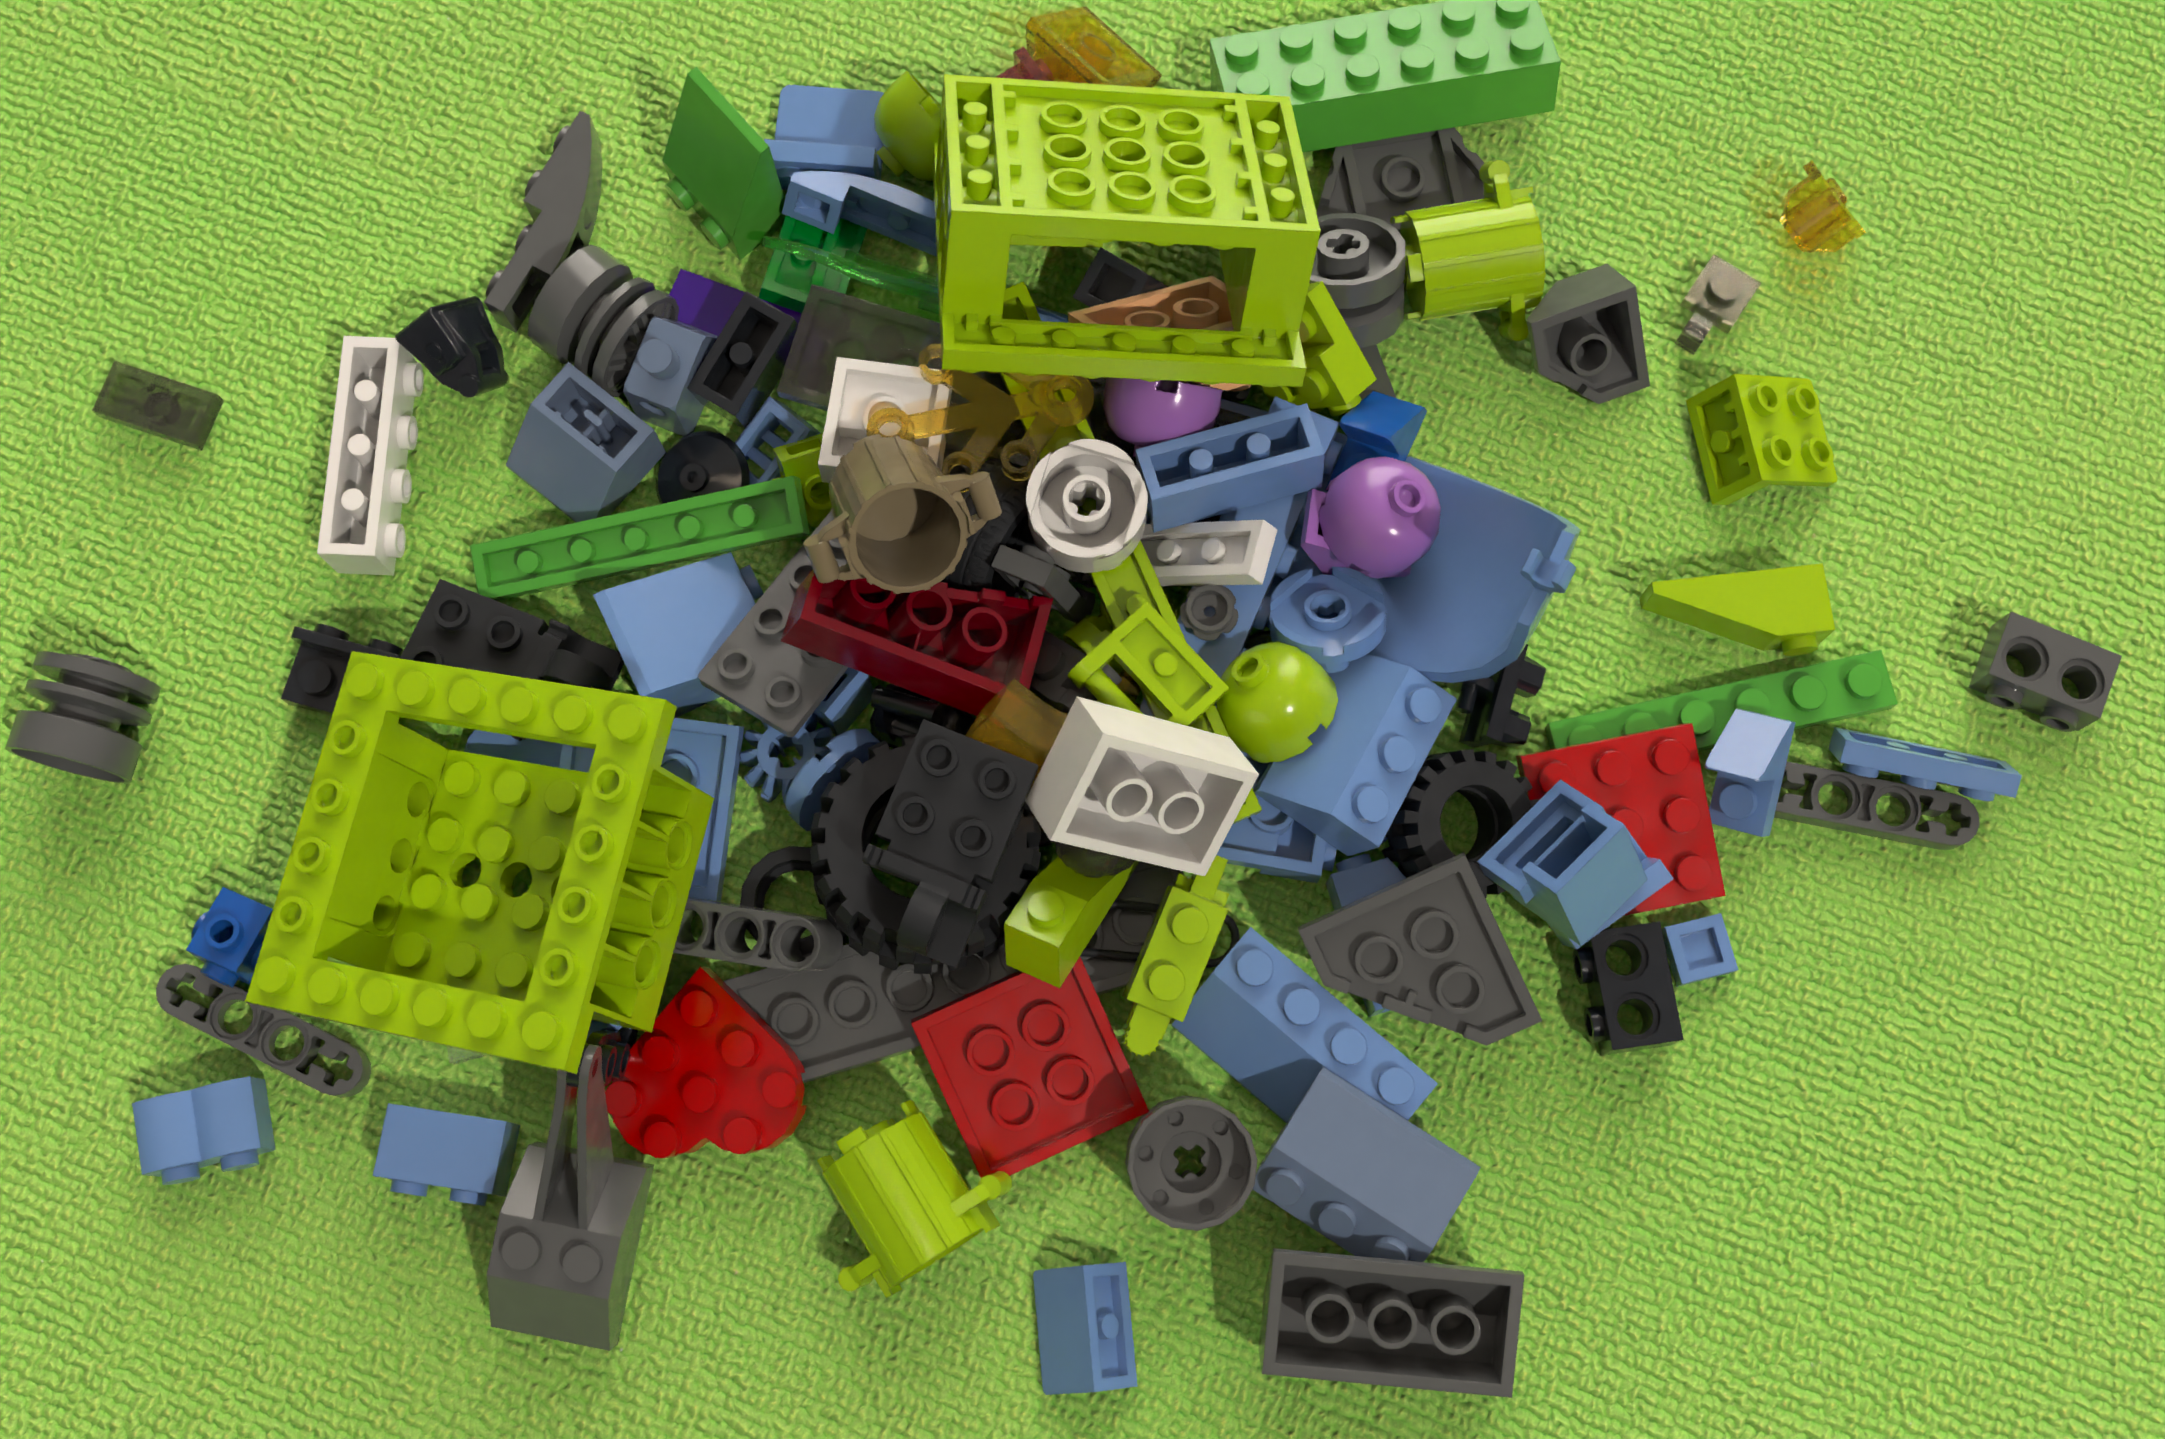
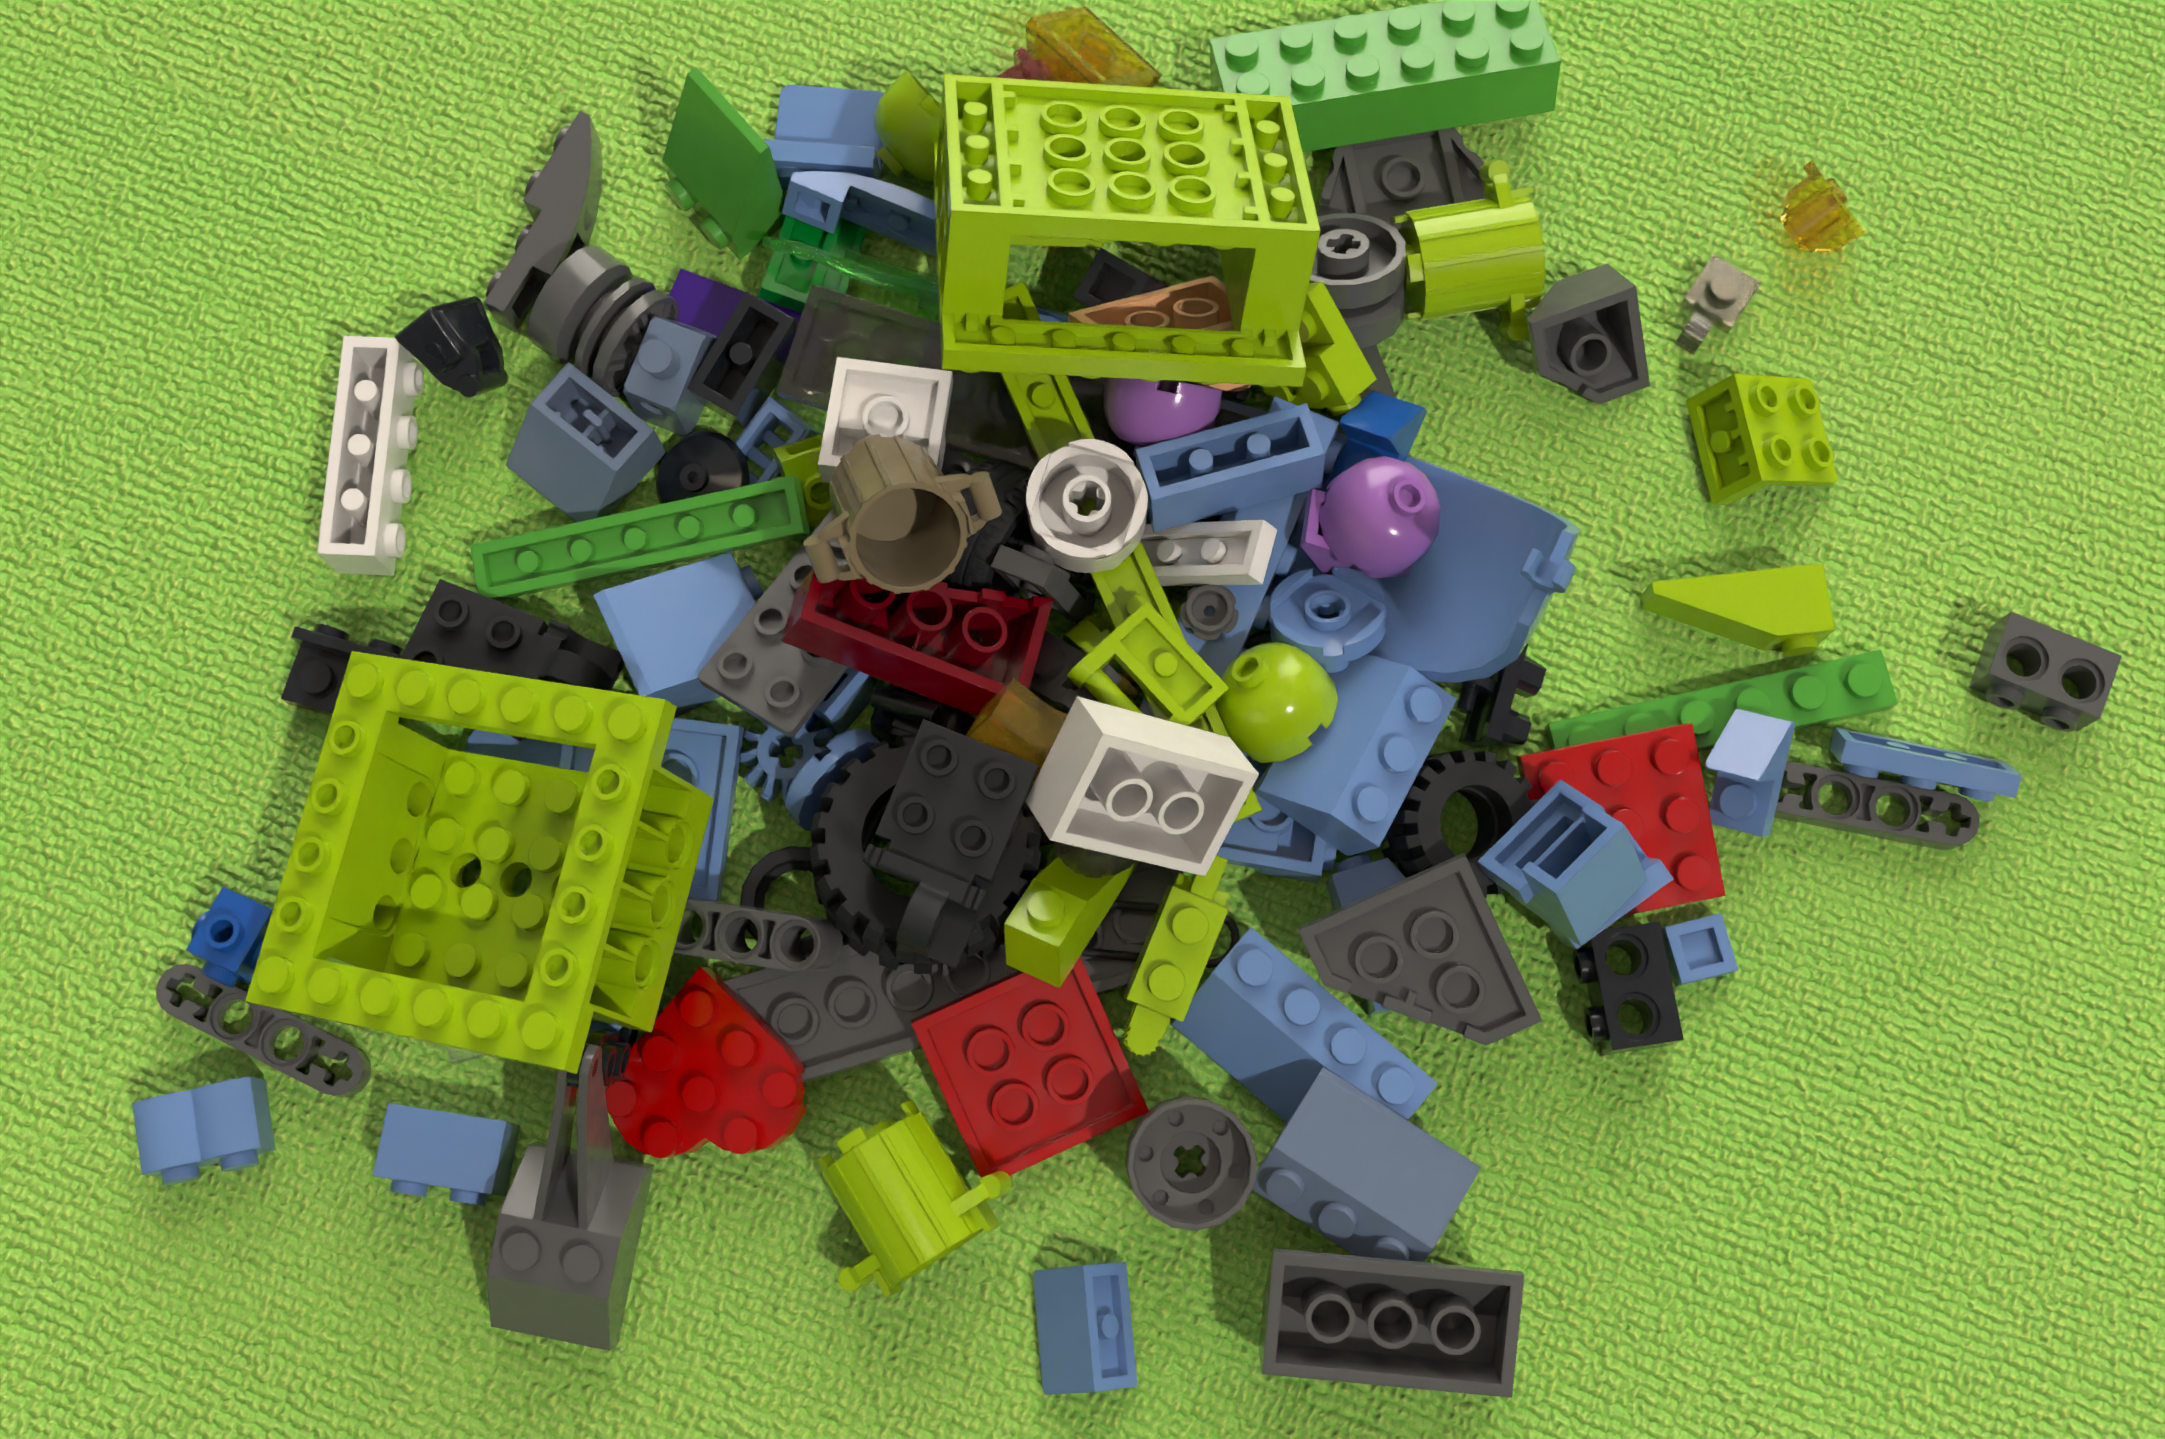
dark grey wheel [5,651,161,784] -> none
clear smoke plate [92,361,224,451] -> none
clear yellow plant [866,343,1094,493] -> none

